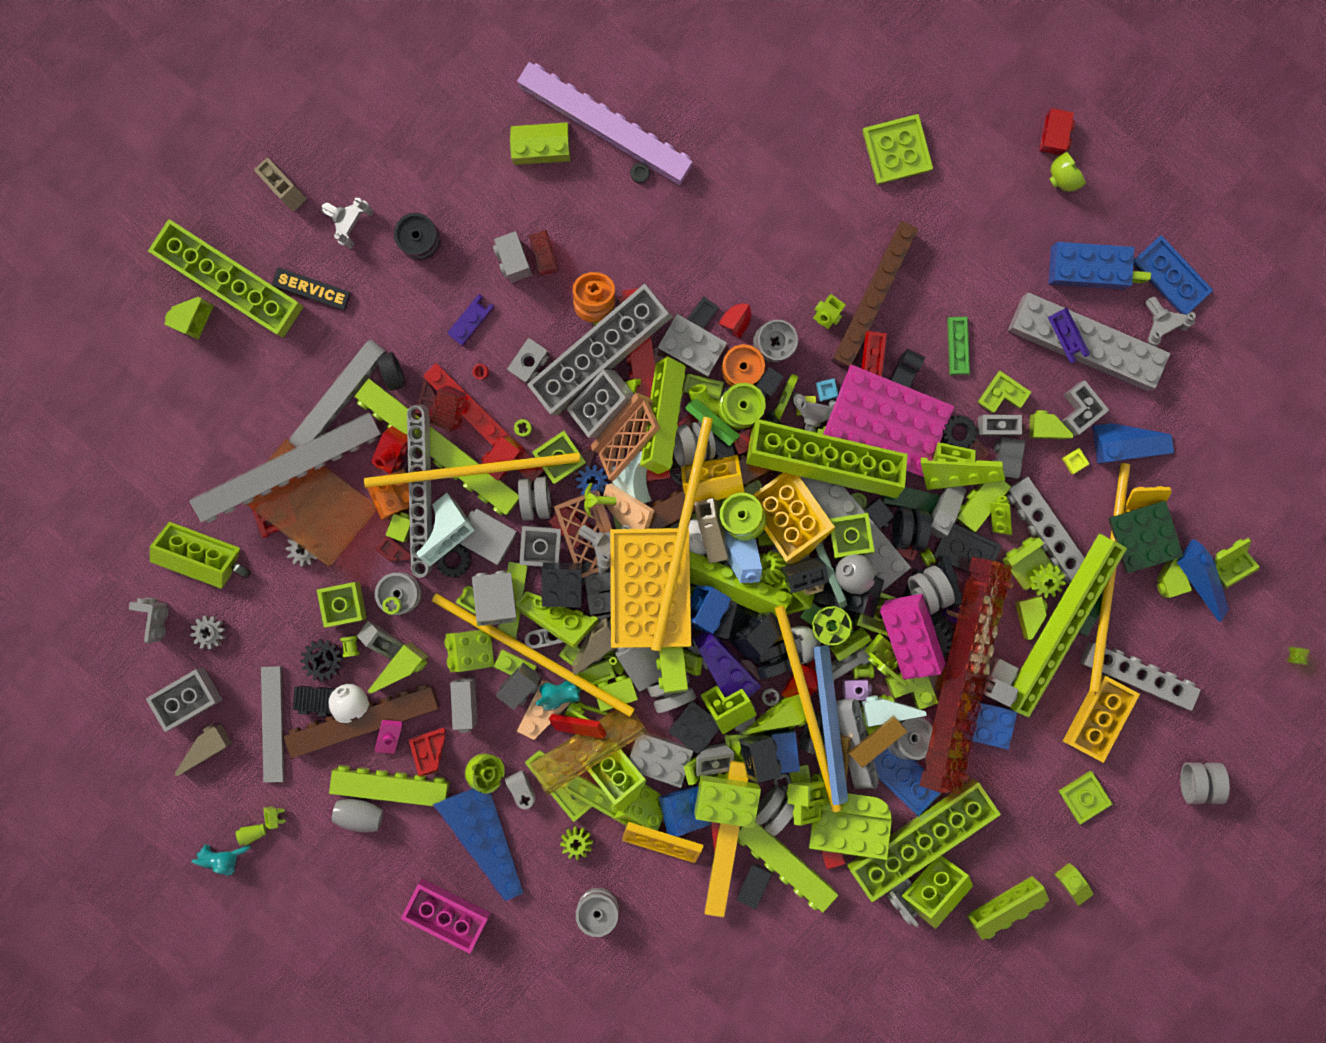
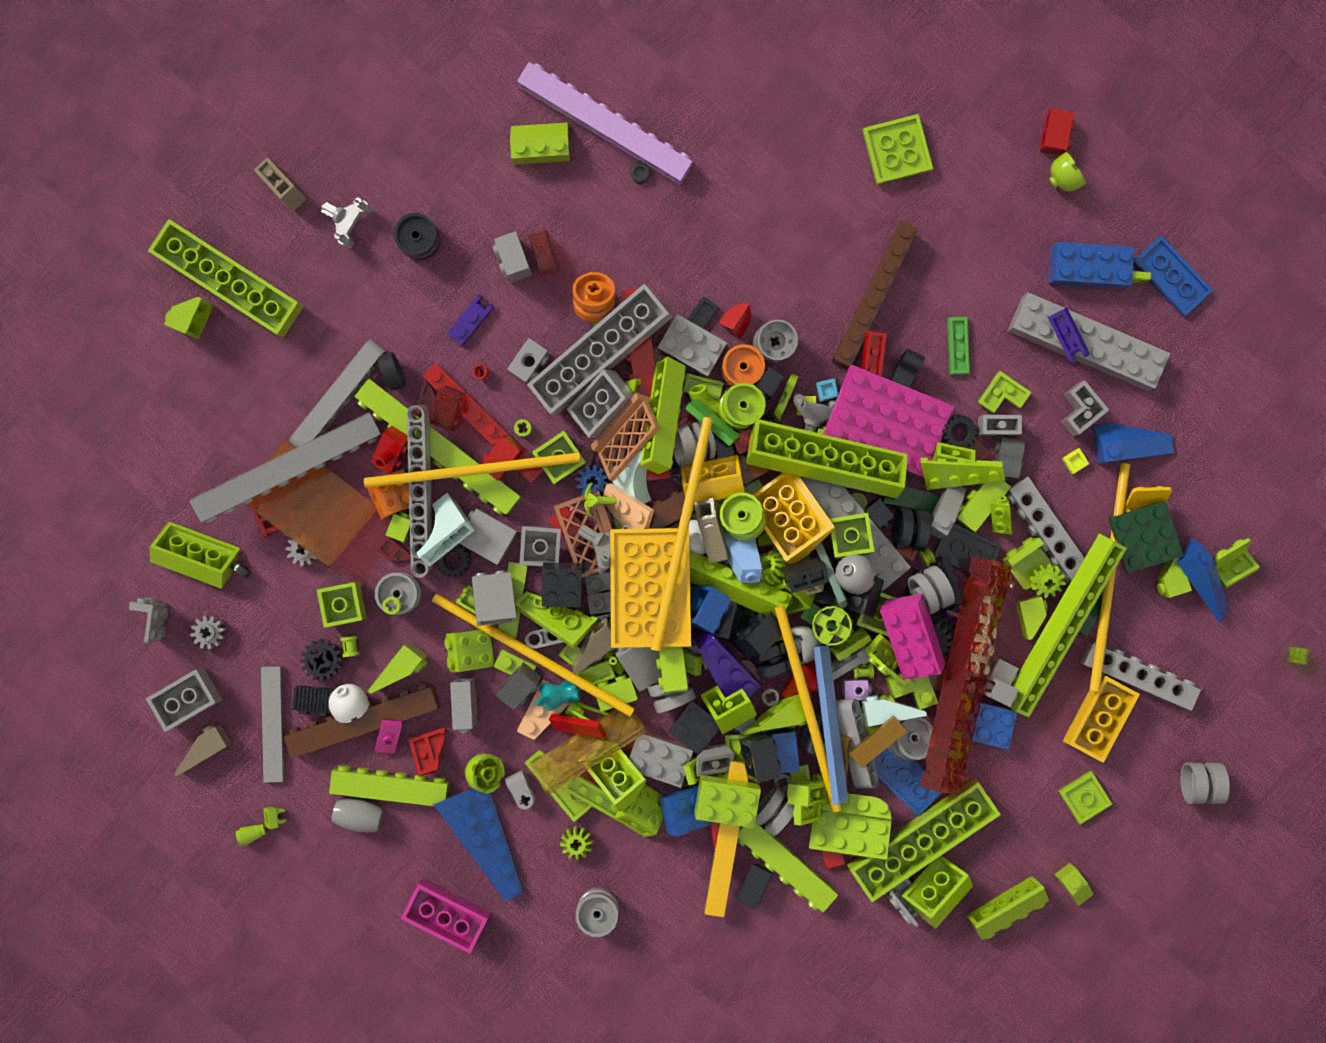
teal animal [191,844,250,876] -> none
black tile [272,267,351,311] -> none
light grey slope [357,621,404,660] -> none
light grey wheel [518,477,551,521] -> none
yellow tile [622,822,703,863] -> none
lime brick [813,294,846,329] -> none
lime slope [1029,410,1073,439] -> none
light grey axle [1145,297,1196,346] -> none

